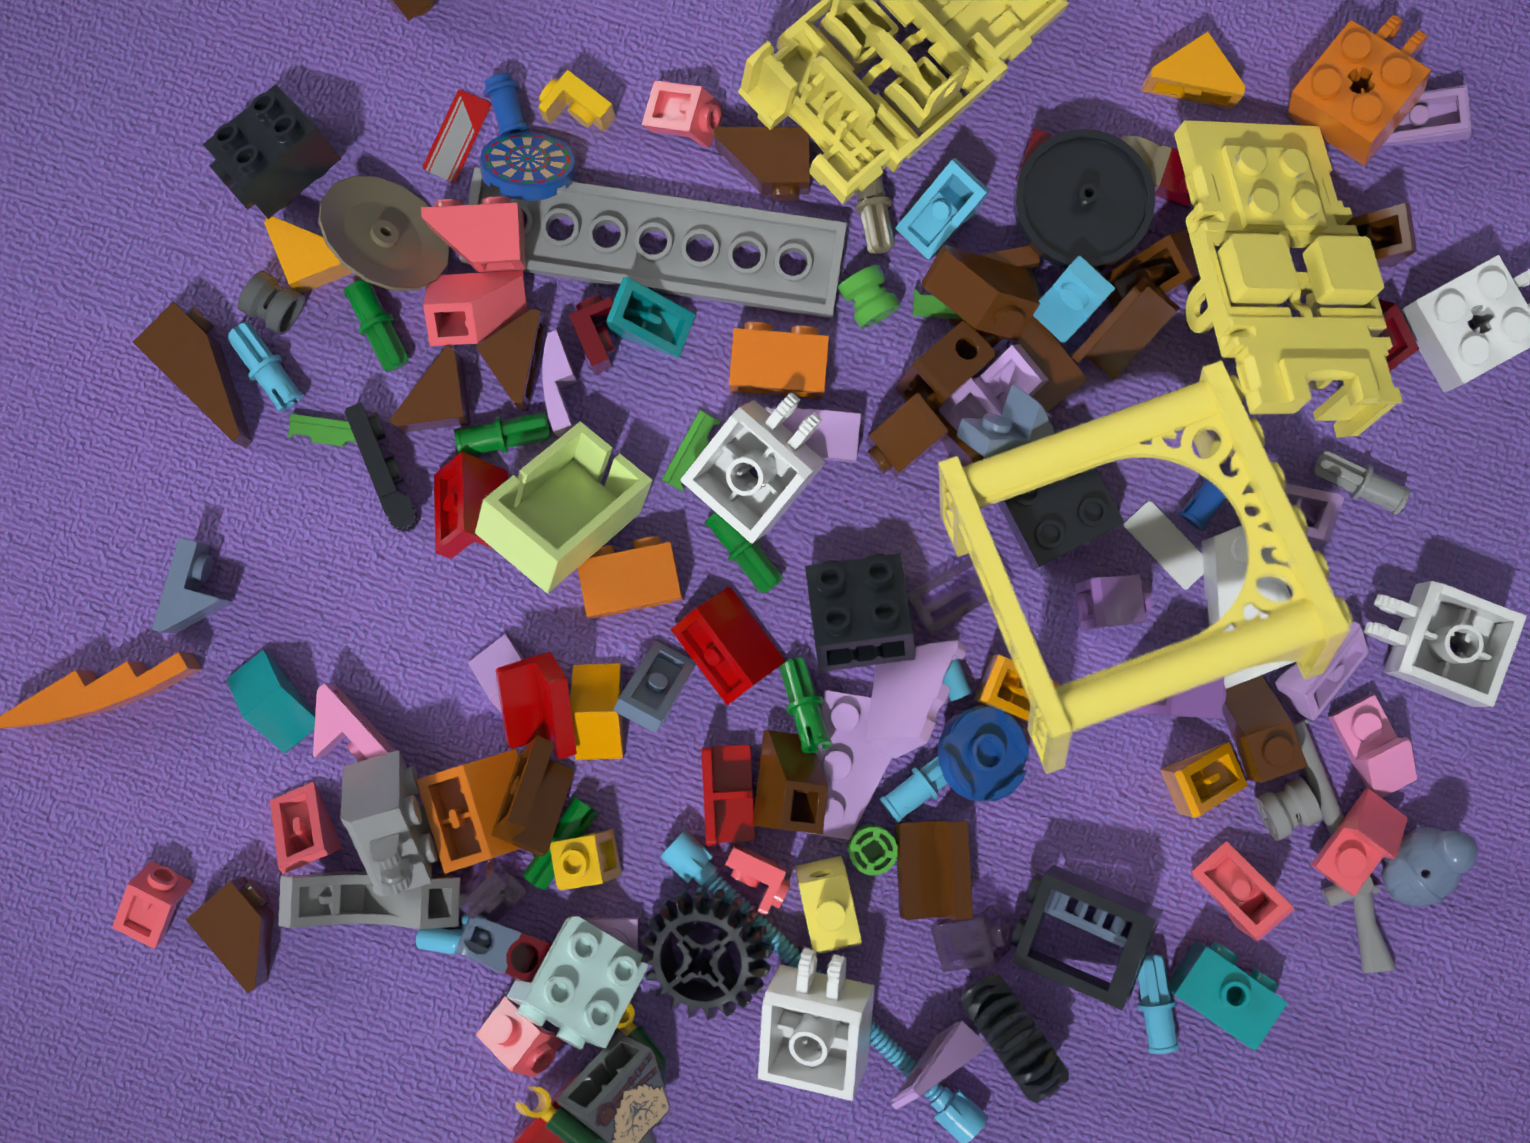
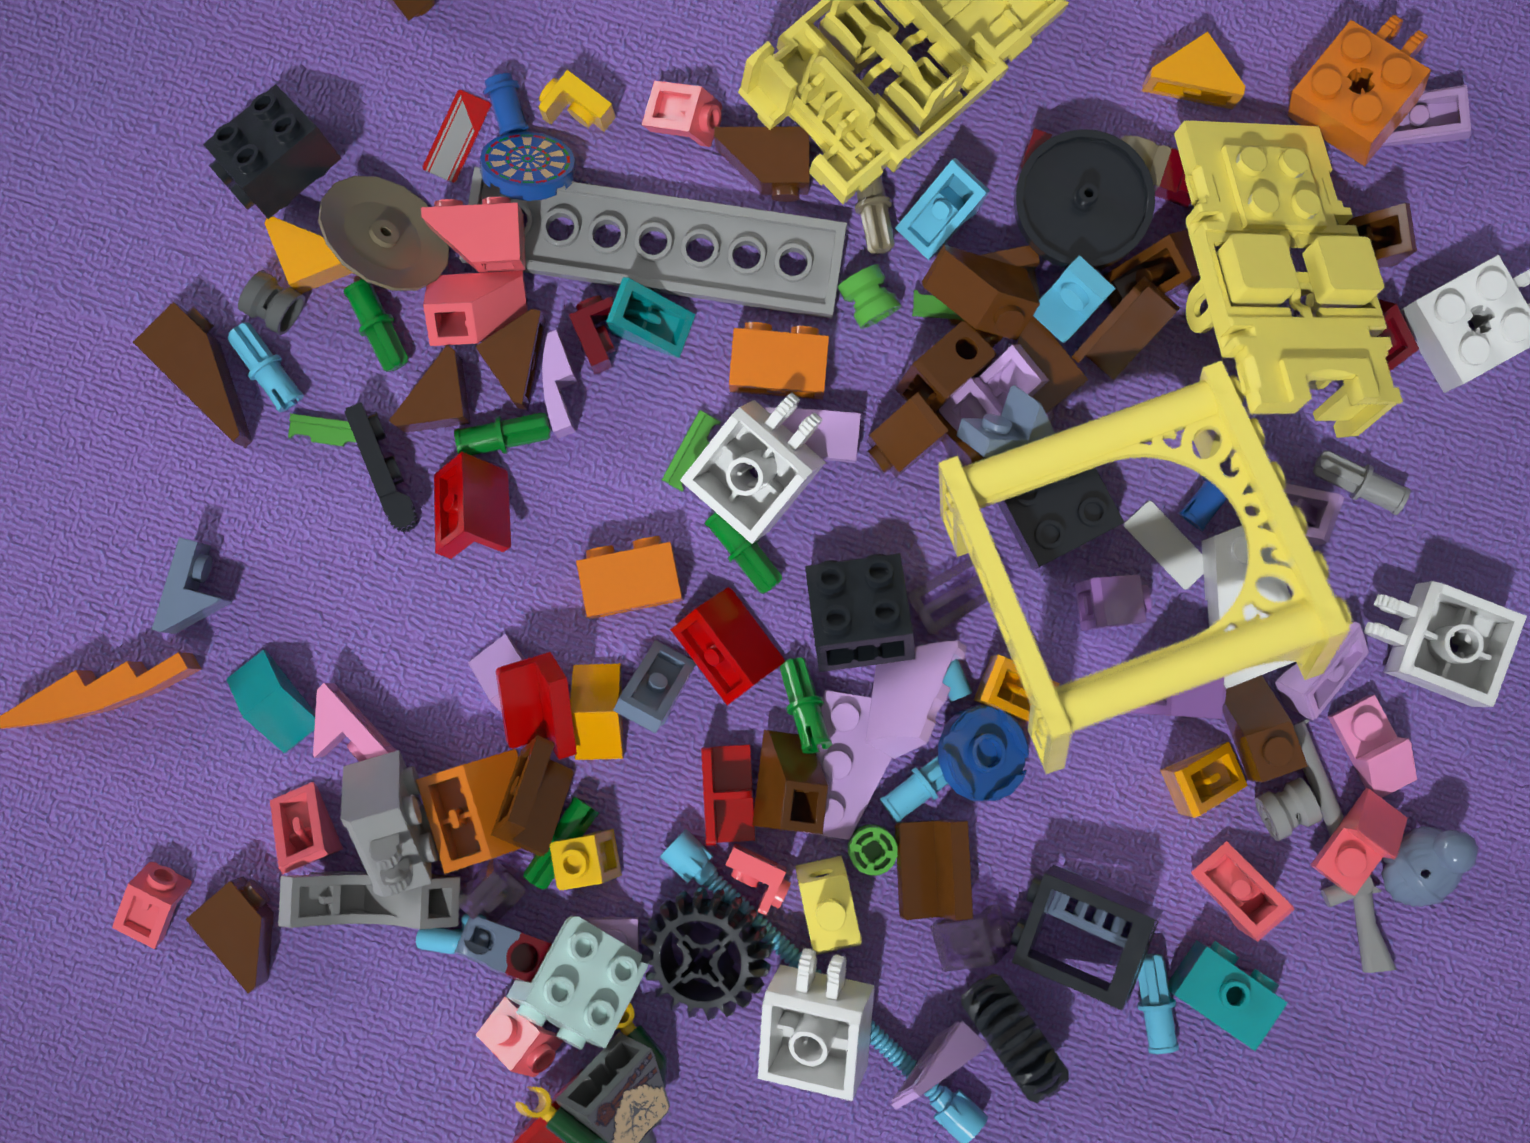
yellowish green piece [475,421,653,594] -> none

